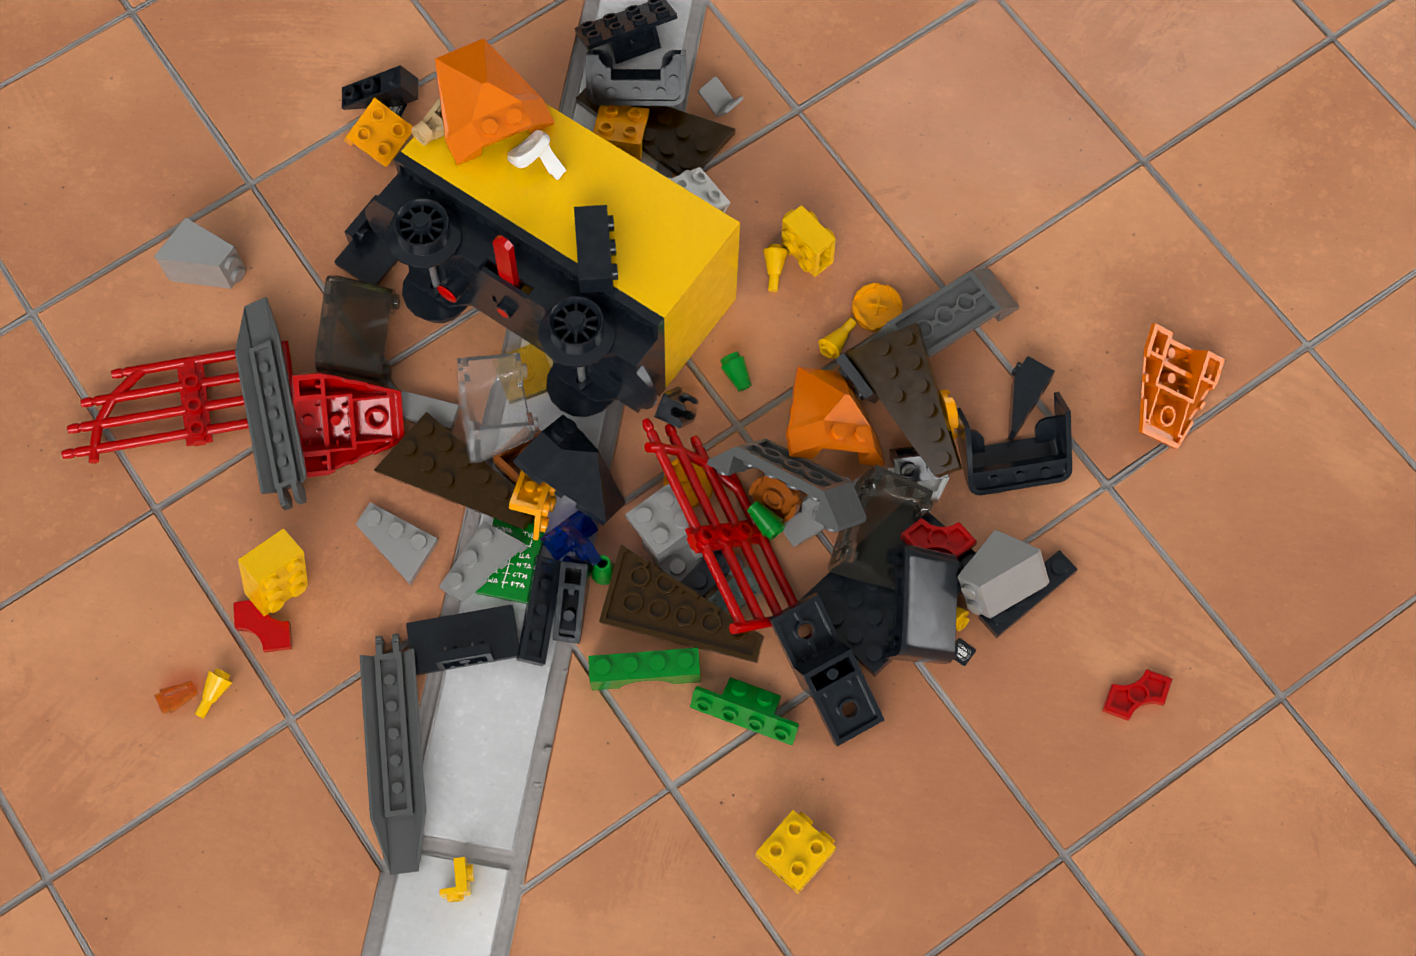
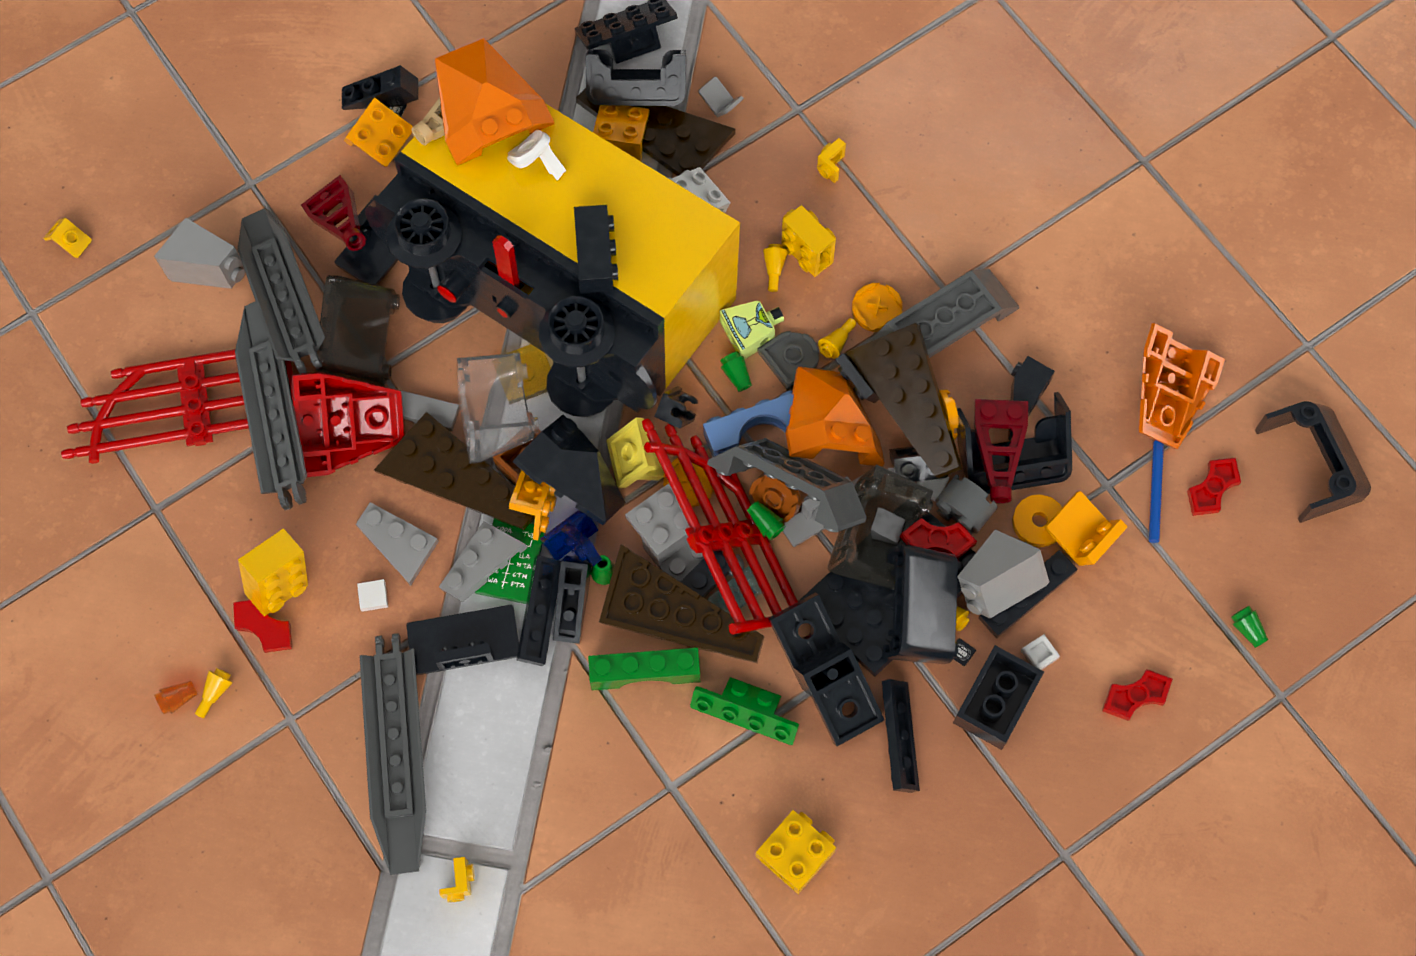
none -> yellow bracket [43,218,92,258]
none -> dark grey hinge [237,208,325,374]
none -> dark red plate [301,175,366,251]
none -> white tile [357,579,388,612]
none -> light yellow bracket [606,418,664,488]
none -> medium blue arch [703,391,794,457]
none -> yellowish green torso [720,301,784,359]
none -> dark grey tile [757,331,819,391]
none -> yellow bracket [817,138,846,183]
none -> flat silver slope [871,507,905,545]
none -> black plate [882,679,920,793]
none -> dark grey brick [935,475,998,535]
none -> black brick [953,645,1044,750]
none -> dark red plate [974,399,1028,504]
none -> light orange tile [1012,494,1062,547]
none -> white tile [1021,634,1060,670]
none -> light orange bracket [1045,491,1128,566]
none -> blue bar [1149,441,1164,543]
none -> red tile [1187,457,1241,516]
none -> green cone [1231,606,1269,648]
none -> black windscreen [1255,401,1371,523]

